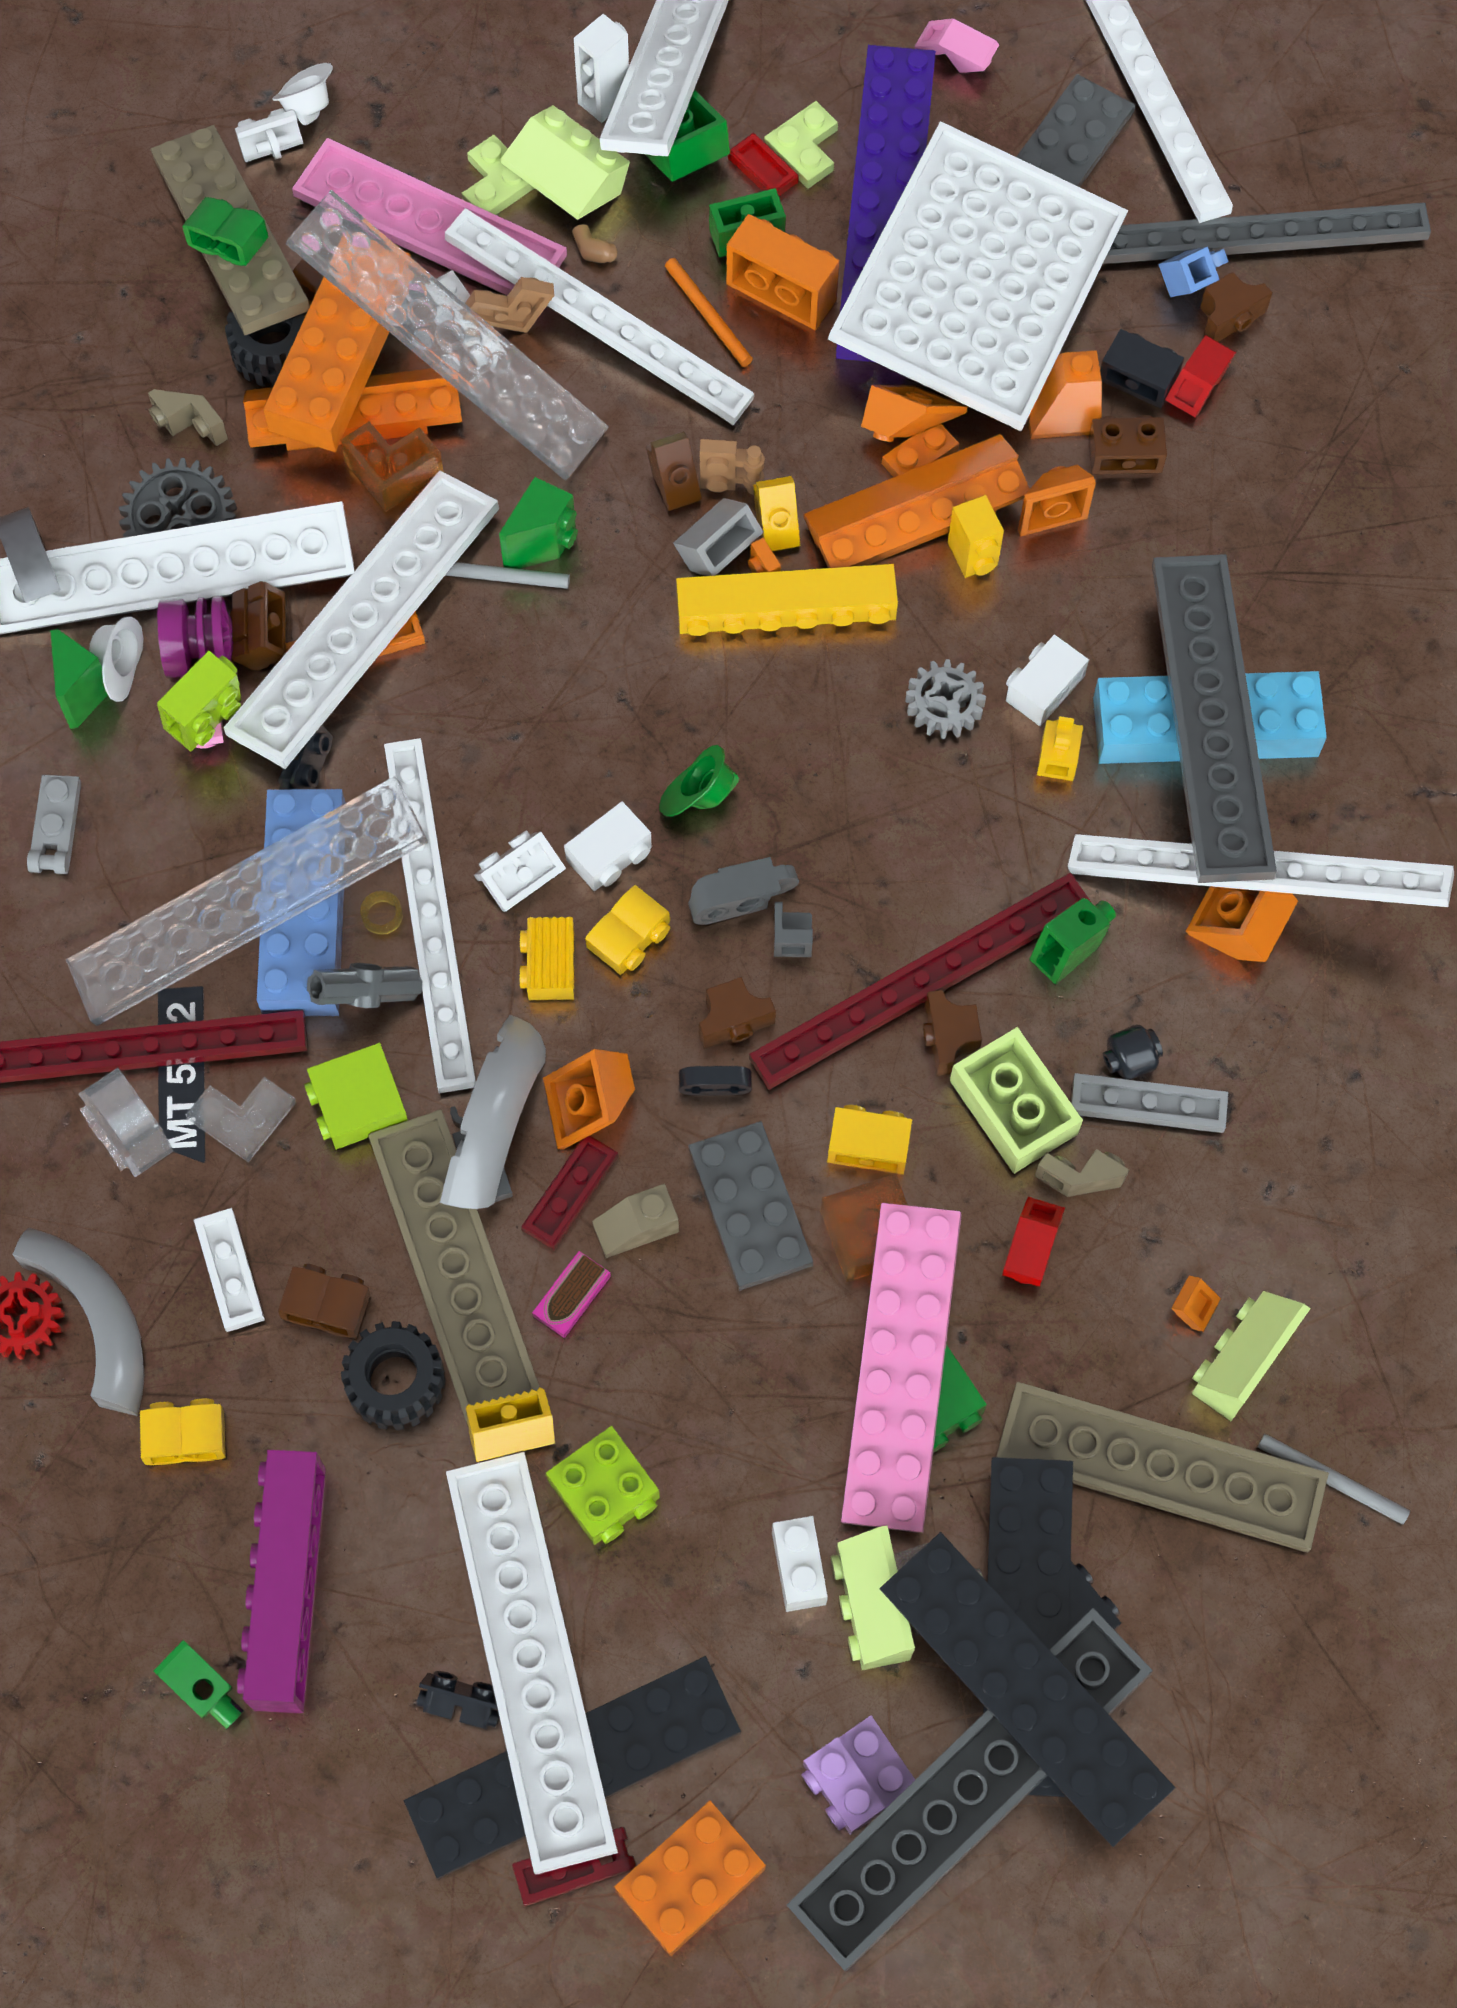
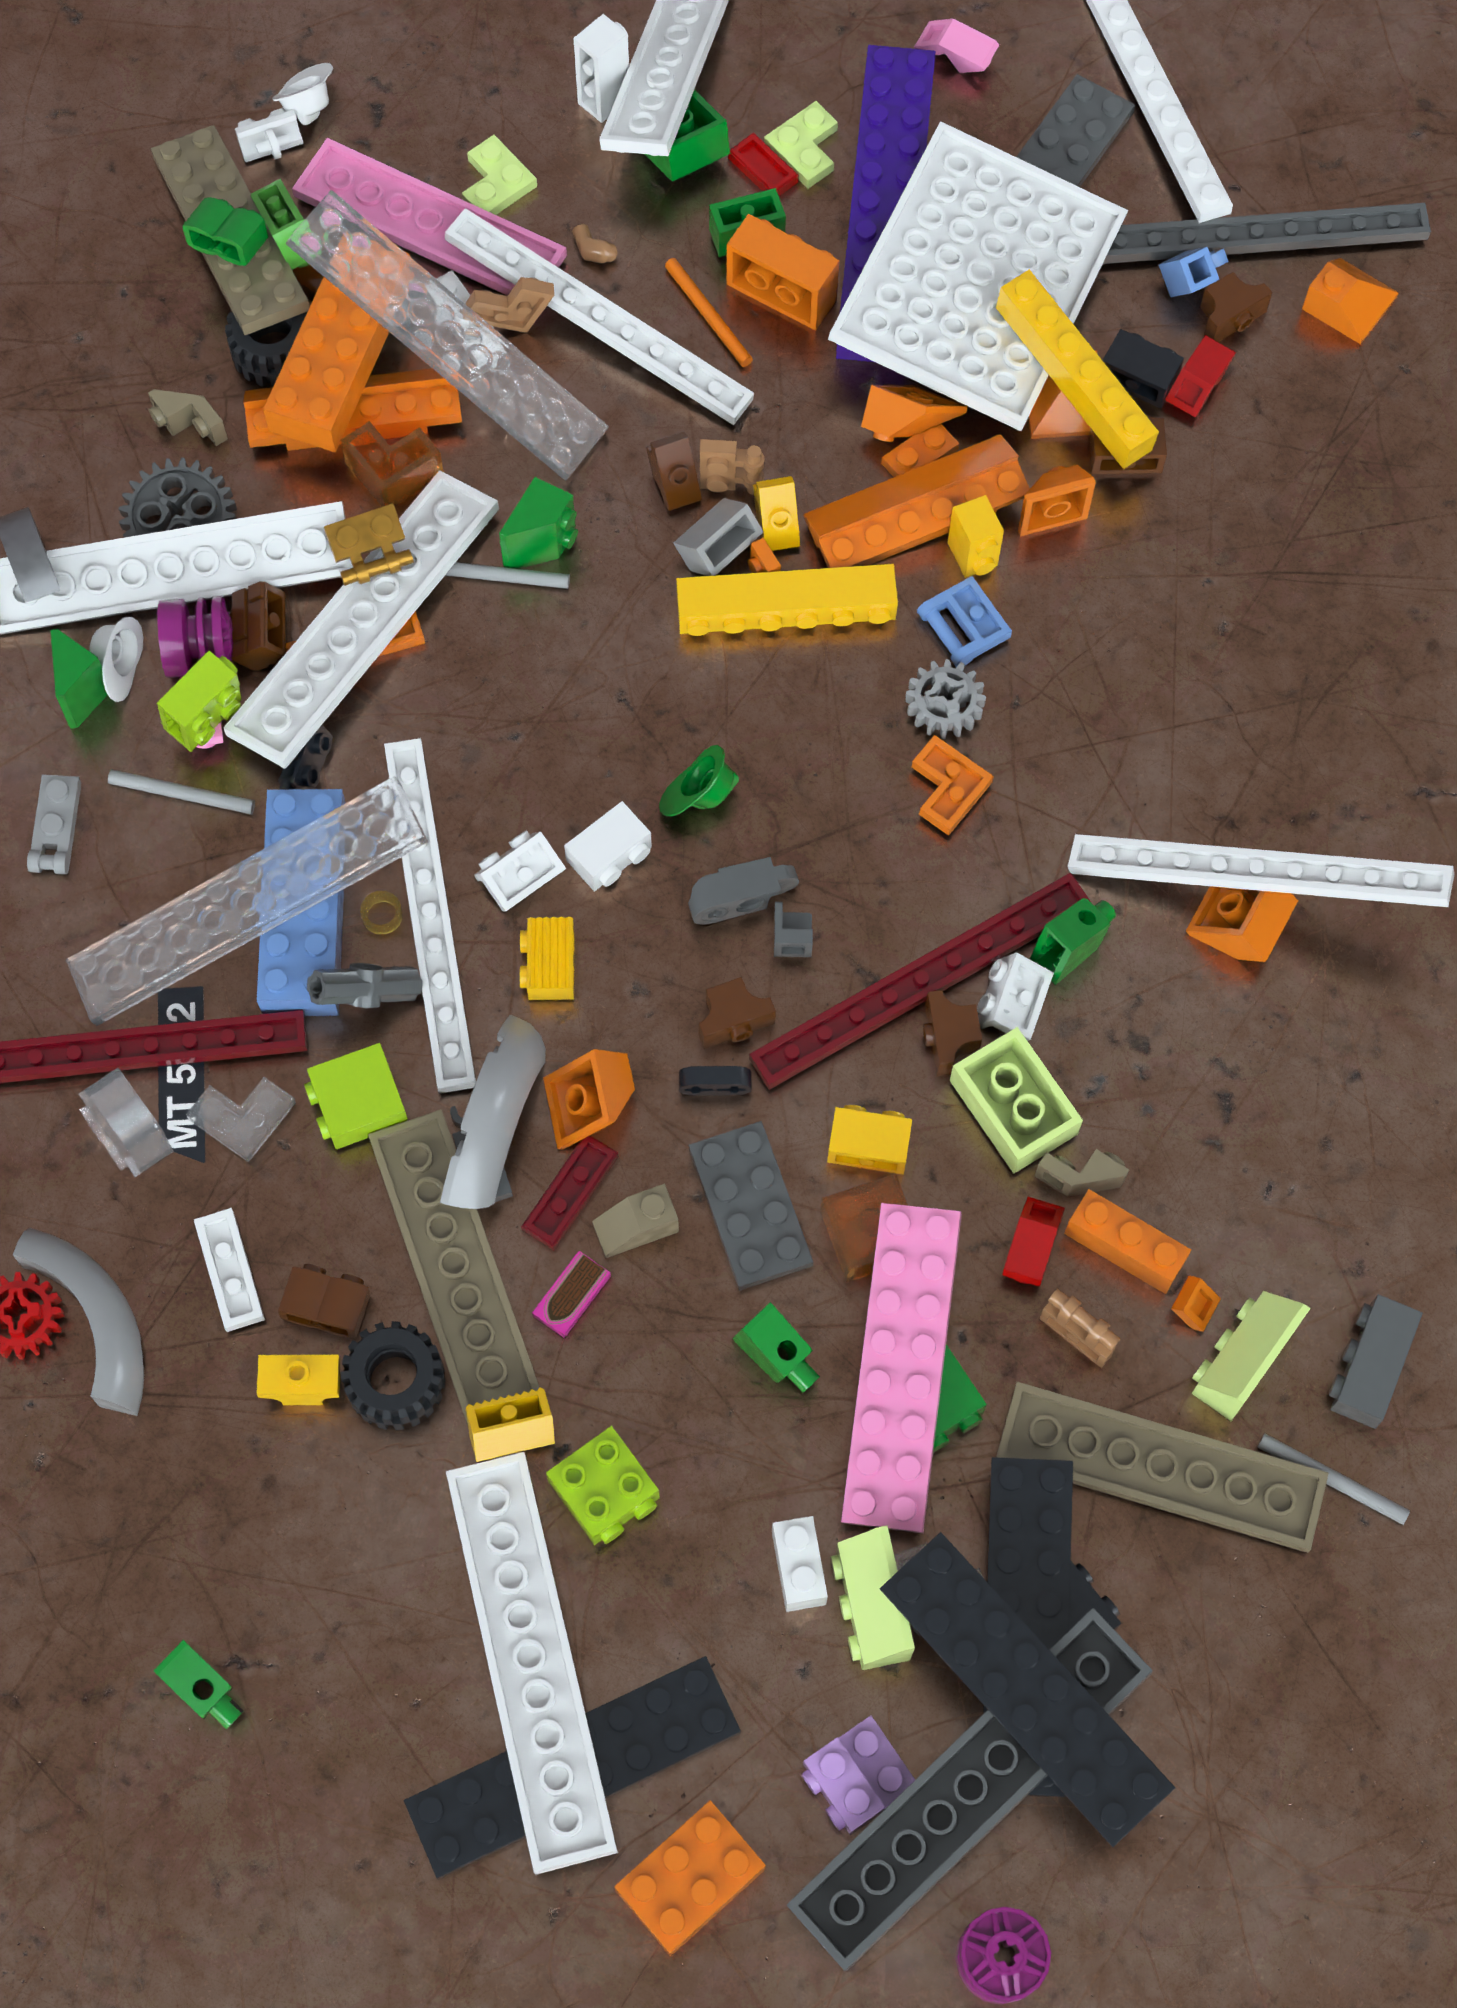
yellow brick [140,1398,226,1465] -> none
magenta brick [237,1450,326,1713] -> none
black hinge [416,1671,500,1730] -> none
yellowish green slope [501,105,630,220] -> none
dark red plate [512,1827,637,1907] -> none
yellow brick [585,885,670,975] -> none
white brick [1006,634,1089,726] -> none
yellow brick [1037,716,1083,781] -> none
light grey plate [1071,1073,1228,1133] -> none
medium azure brick [1093,671,1327,764] -> none
black head [1103,1024,1163,1080] -> none
dark grey plate [1152,554,1277,883] -> none
none -> light grey bar [108,769,255,815]
none -> bright green brick [250,179,322,270]
none -> yellow brick [257,1355,341,1405]
none -> pearl gold plate [324,503,414,586]
none -> green torso [732,1302,820,1393]
none -> orange plate [912,735,994,836]
none -> medium blue plate [917,576,1012,667]
none -> magenta wheel [955,1907,1051,2005]
none -> white bracket [977,953,1054,1041]
none -> yellow brick [996,269,1159,469]
none -> medium nougat plate [1039,1288,1121,1368]
none -> orange brick [1064,1189,1191,1294]
none -> orange slope [1302,258,1399,344]
none -> dark grey brick [1329,1294,1423,1429]

